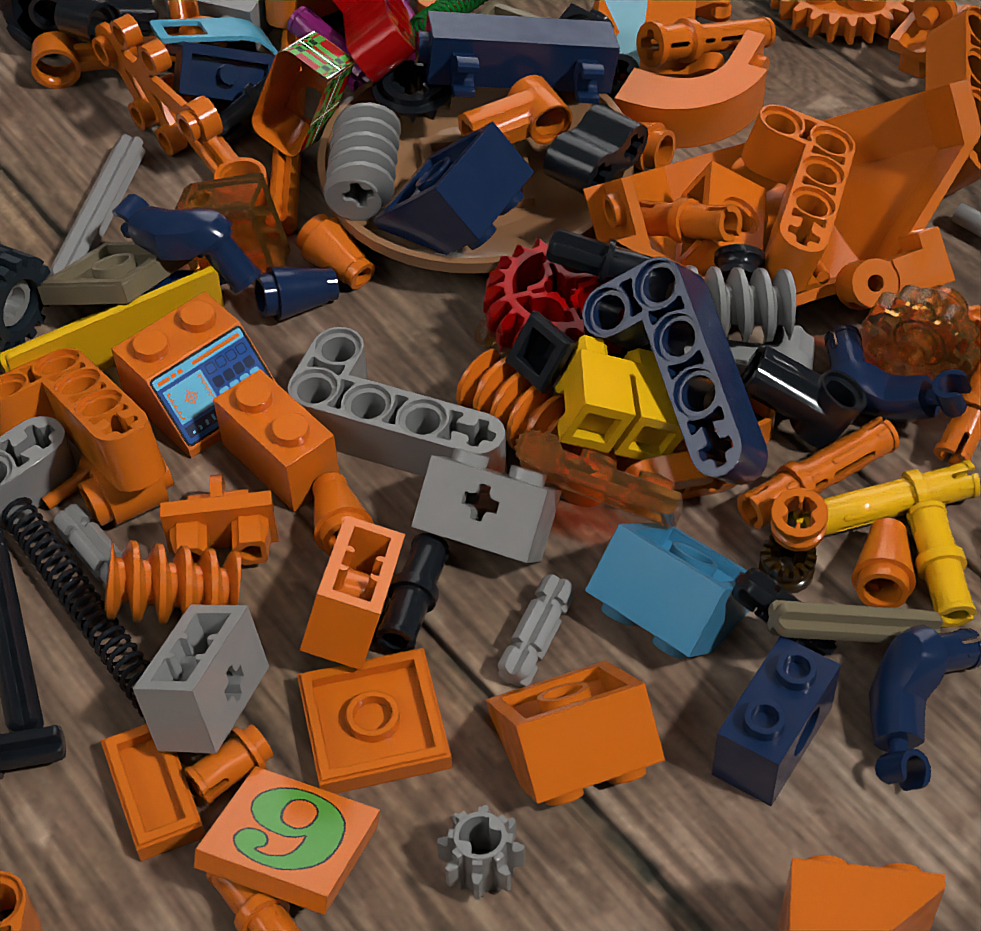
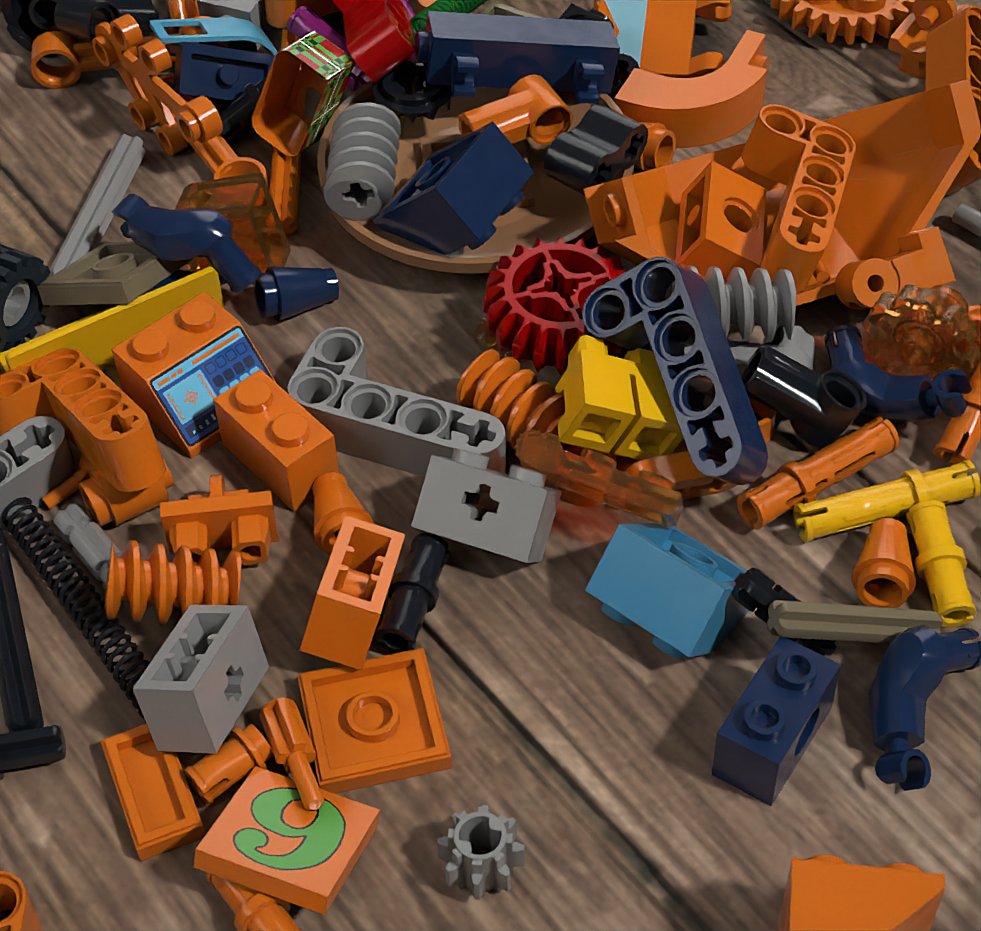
orange cone [297,213,375,290] -> none
orange slope [485,660,665,806] -> none
light grey axle [498,574,574,688] -> none
black slope [505,310,577,394] -> none
black axle [546,228,654,284] -> none
orange pin [636,16,776,68] -> none
orange pin [639,198,742,244] -> none
black bush [714,244,765,283] -> none
dark brown bush [758,535,817,594] -> none
orange bush [770,488,828,552] -> none
none -> orange axle [259,698,324,811]

